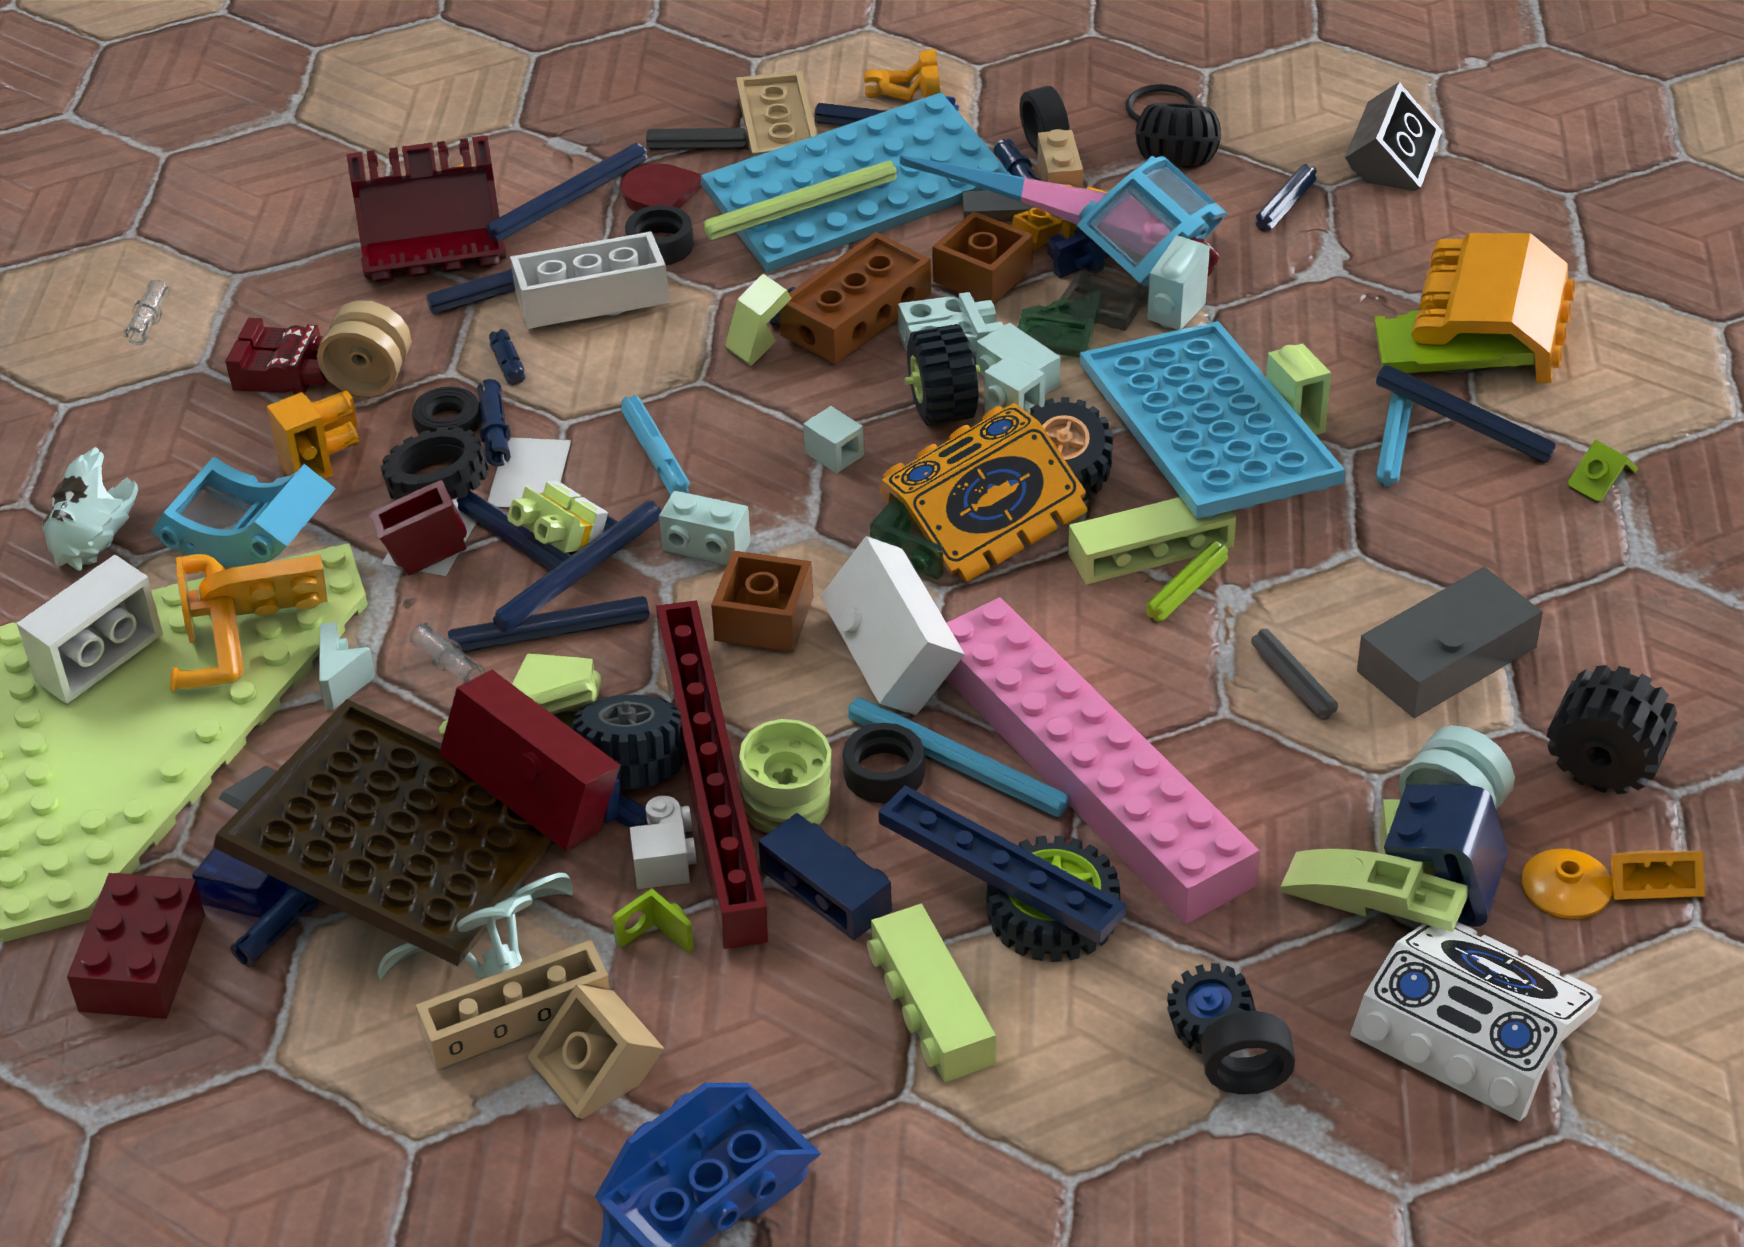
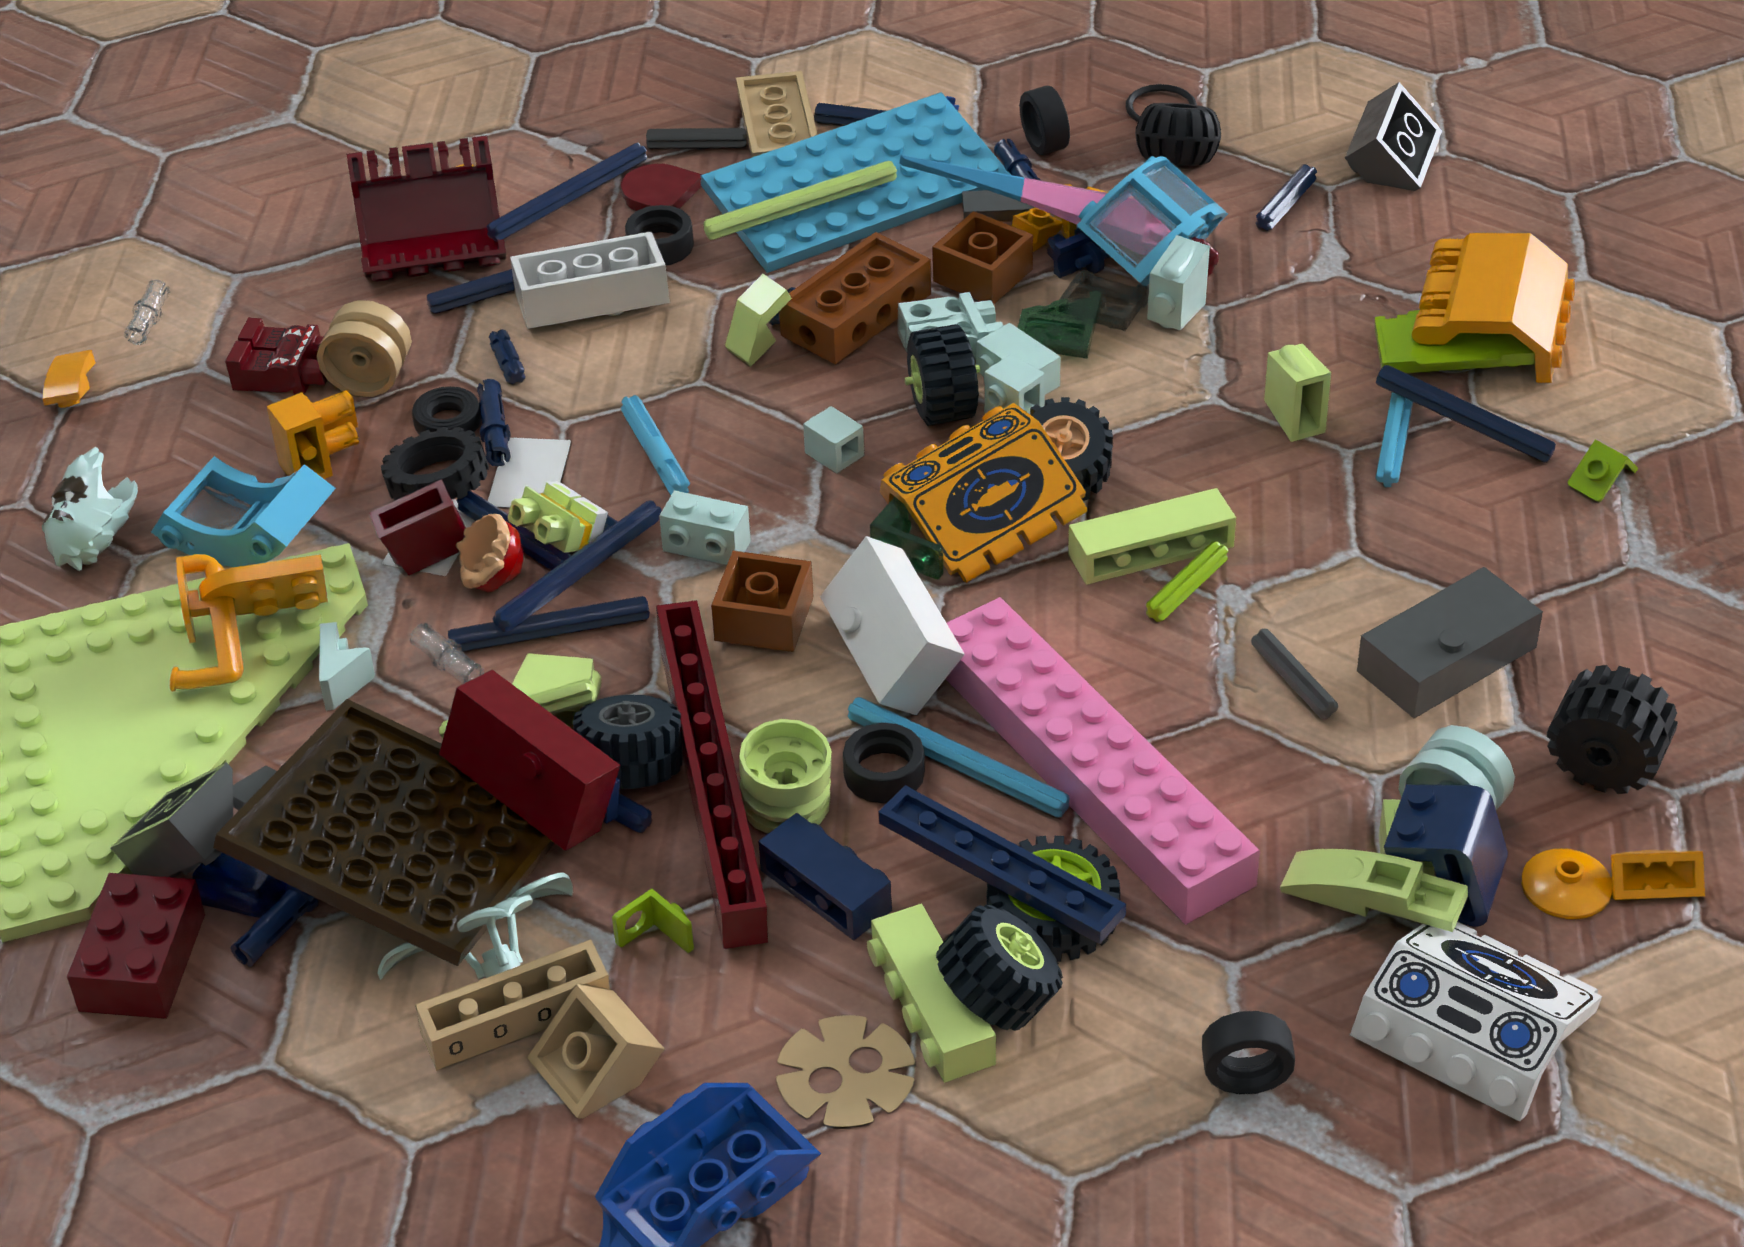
white brick [17,555,163,704] -> none
white brick [630,796,697,889] -> none
light orange piece [863,49,941,102] -> none
tan brick [1037,129,1083,188] -> none
medium azure plate [1080,321,1345,519] -> none
black wheel [1167,963,1256,1054] -> none
none -> light orange slope [42,350,96,408]
none -> dark grey slope [110,762,233,878]
none -> light nougat hair [456,514,524,592]
none -> tan piece [776,1015,915,1127]
none -> black wheel [936,905,1063,1031]

